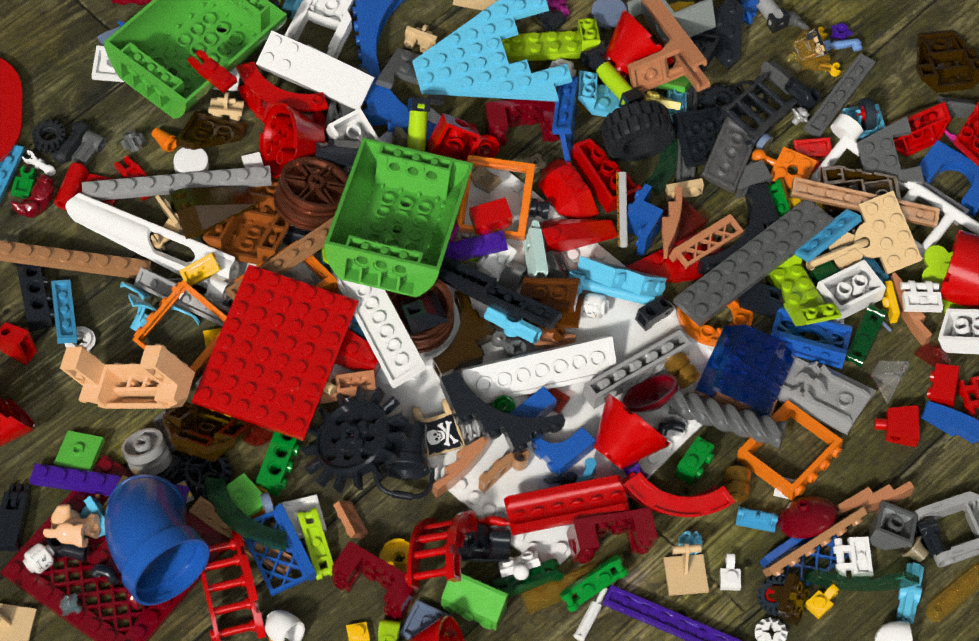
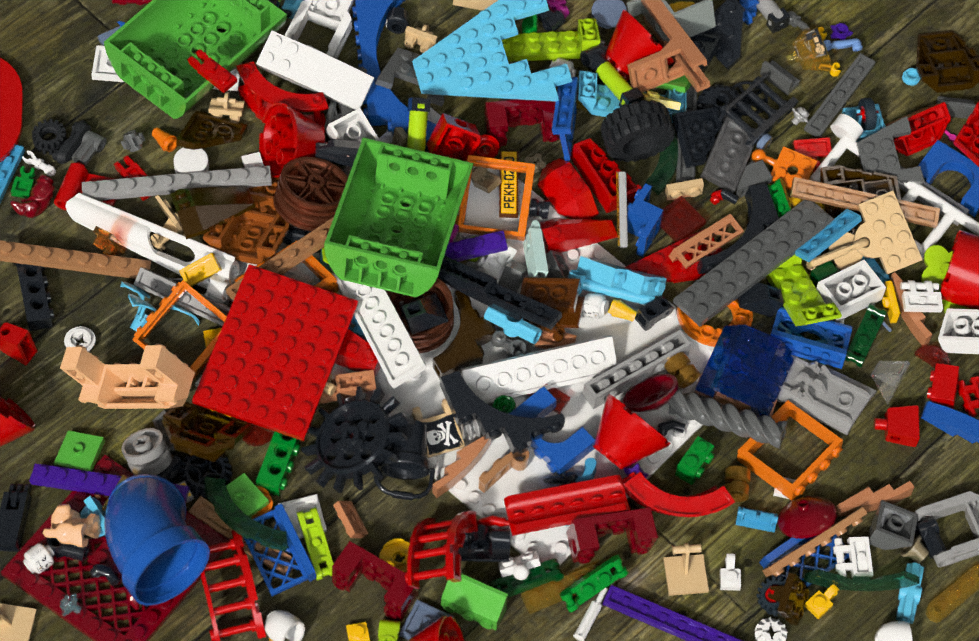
dark azure plate [51,280,77,344] -> none
sand blue tile [260,492,274,513] -> none
red brick [469,197,513,235] -> none
nougat slope [661,186,682,259] -> none
medium azure gear [678,531,703,555] -> none
black piece [784,77,821,110] -> none
none -> clear orange plate [93,226,127,256]
none -> black head [386,7,410,34]
none -> tile [499,151,518,218]
none -> green slope [522,14,537,34]
none -> yellow cone [608,299,637,322]
none -> arm [710,189,739,204]
none -> medium azure plate [902,68,920,86]

